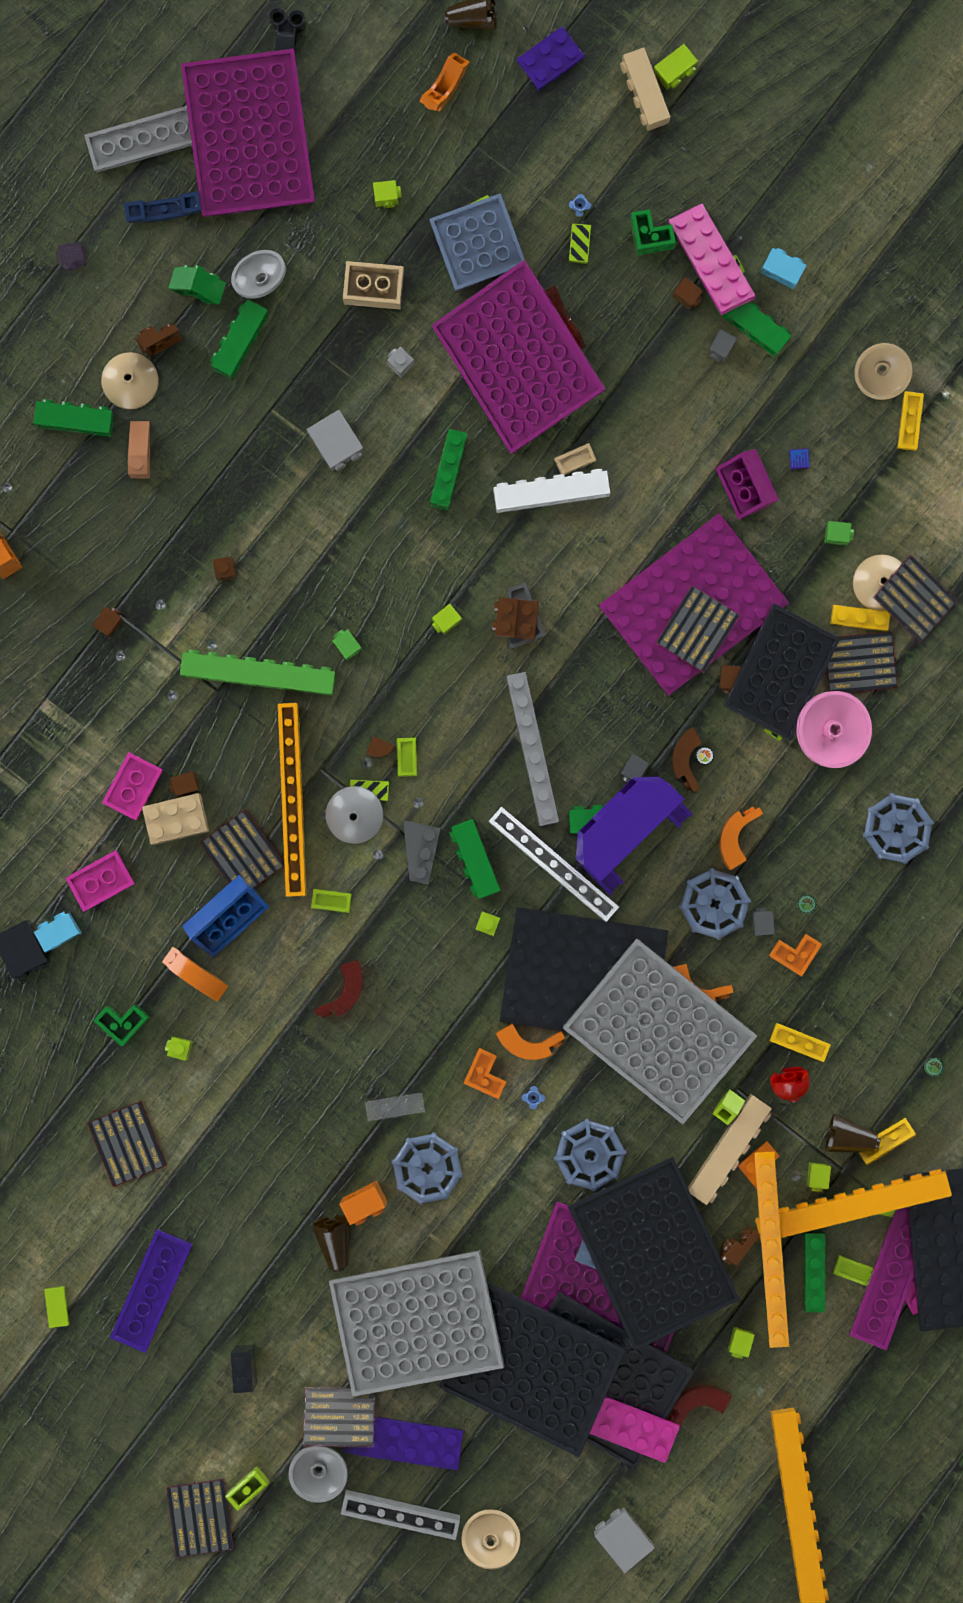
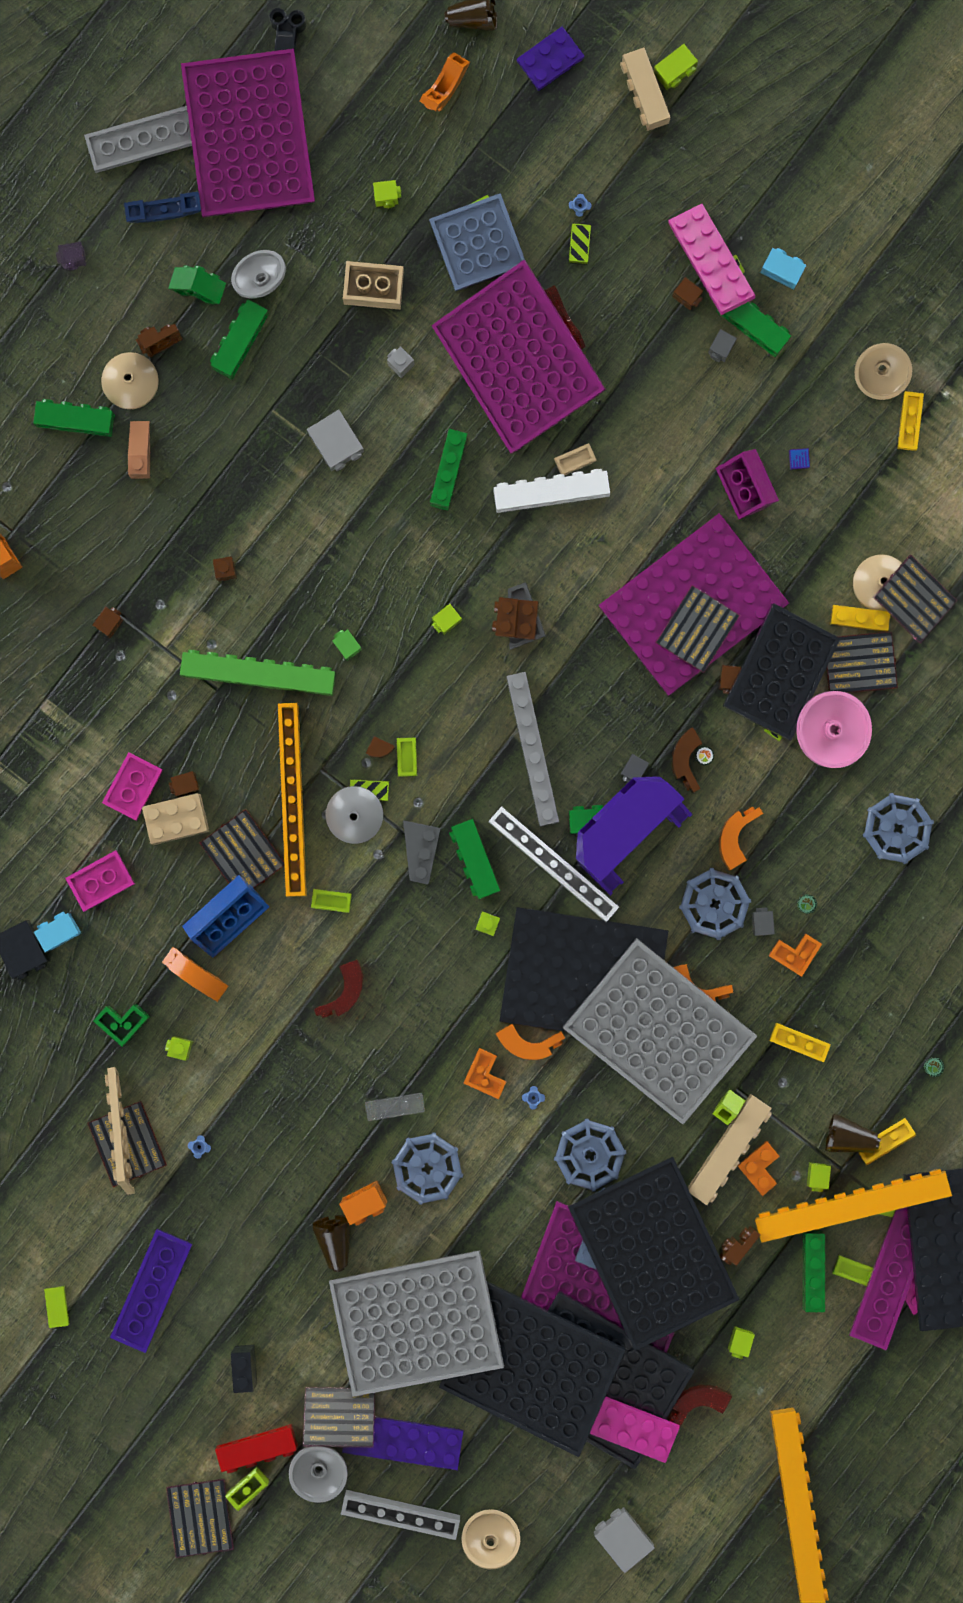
green brick [630,209,676,256] -> none
light orange brick [755,1152,789,1348] -> none
red cylinder [770,1067,810,1102] -> none
bright green brick [824,521,854,545] -> none
none -> tan wing [105,1067,135,1195]
none -> medium blue plate [188,1135,211,1159]
none -> red brick [215,1424,298,1473]

